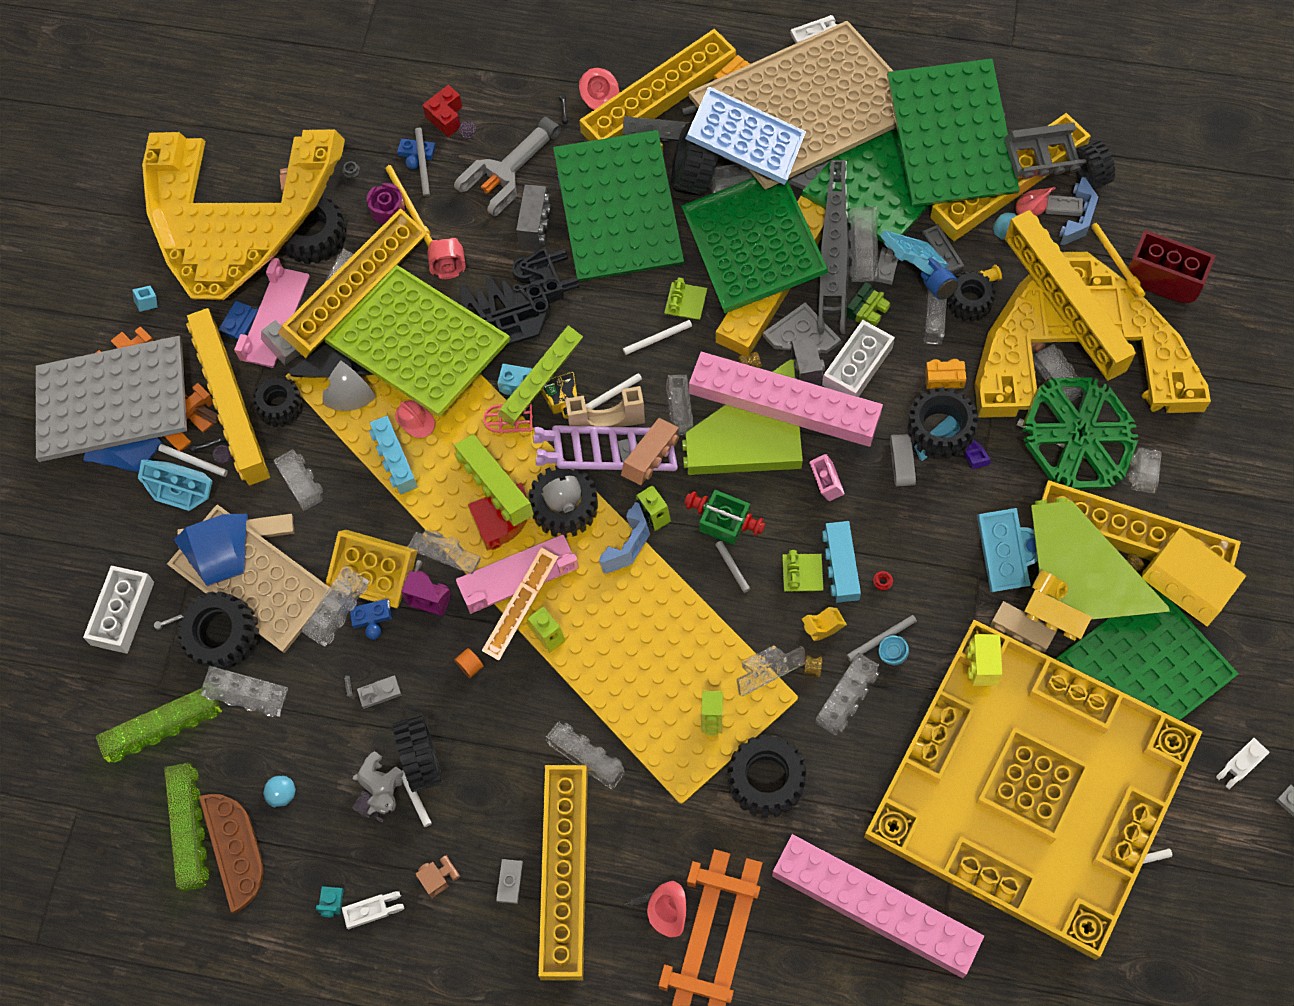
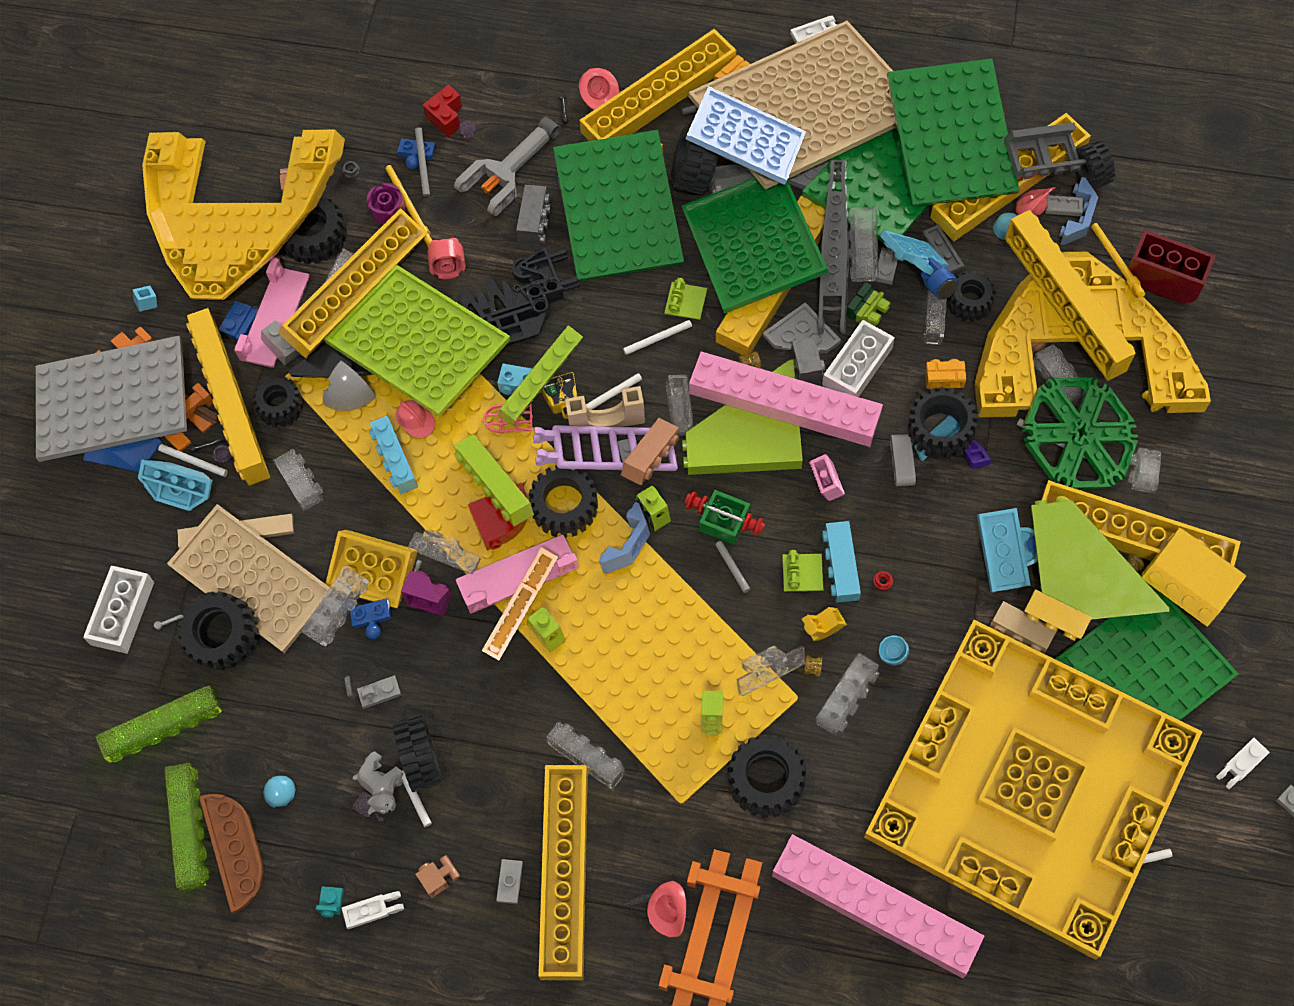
blue wedge [174,514,248,587] -> none
clear brick [201,666,288,717] -> none
orange piece [454,648,484,678] -> none
light grey cylinder [541,476,581,512] -> none
dark grey bracket [623,116,689,141] -> none
light grey bar [846,615,917,661] -> none
neon yellow brick [967,634,1002,686] -> none
yellow bush [978,265,1002,282] -> none
yellow piece [1032,569,1068,599] -> none

